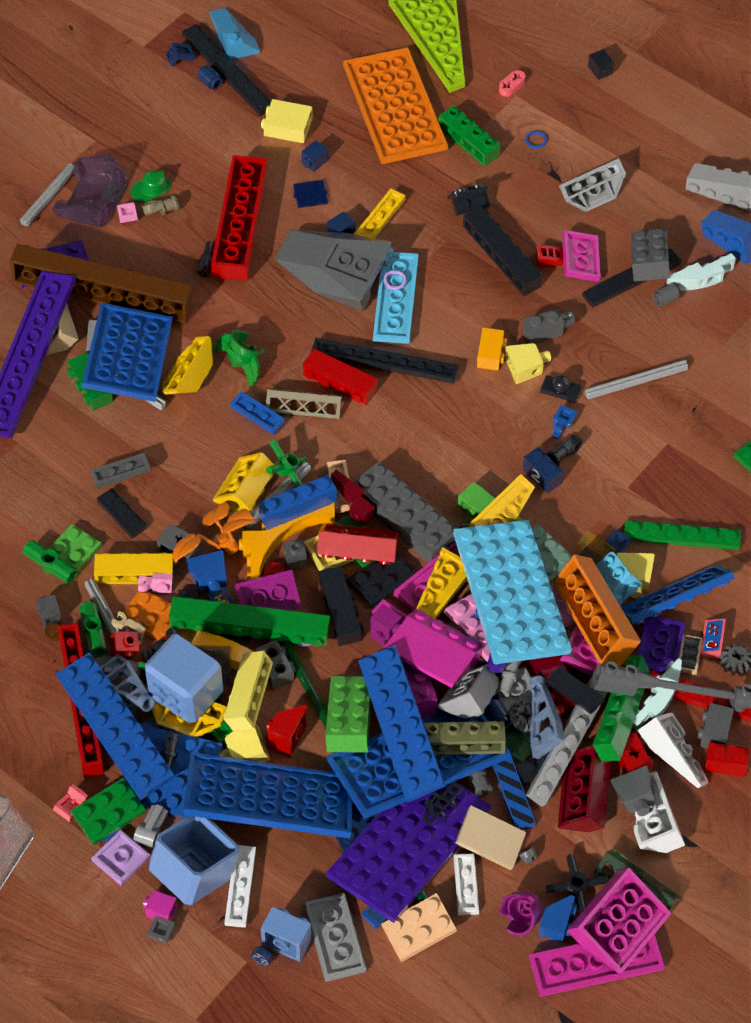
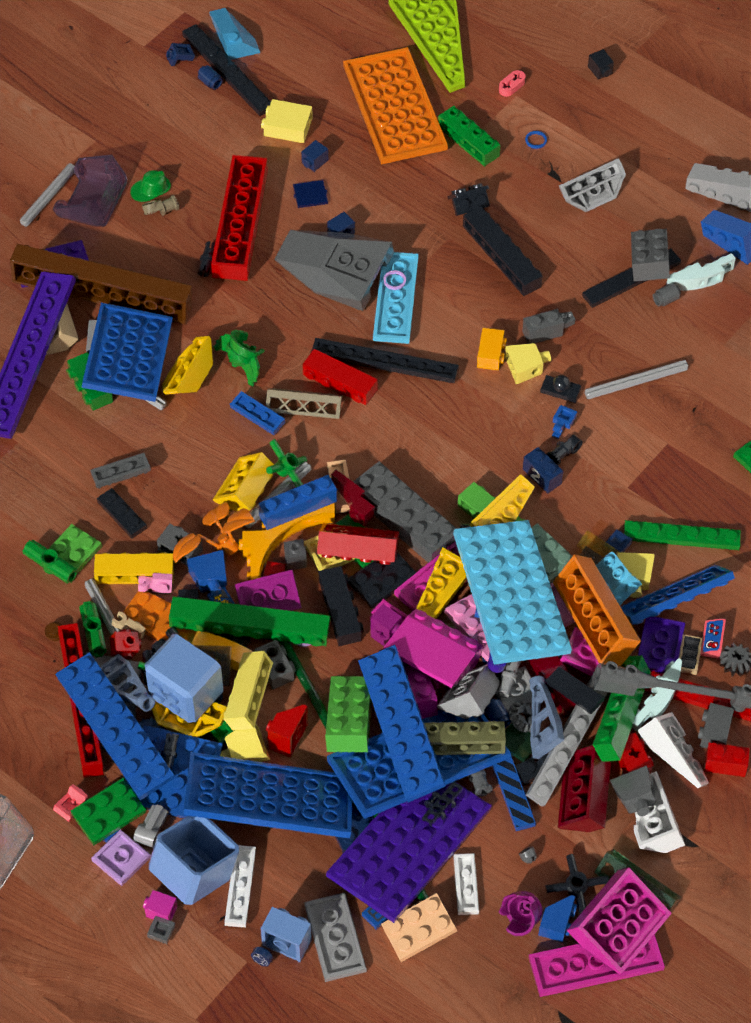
flat silver brick [36,594,63,629] -> none
bright pink plate [117,202,138,223] -> none
yellow plate [354,188,406,239] -> none
tan tile [455,806,526,870] -> none
red slope [536,245,564,267] -> none
dark pink plate [562,230,601,282] -> none

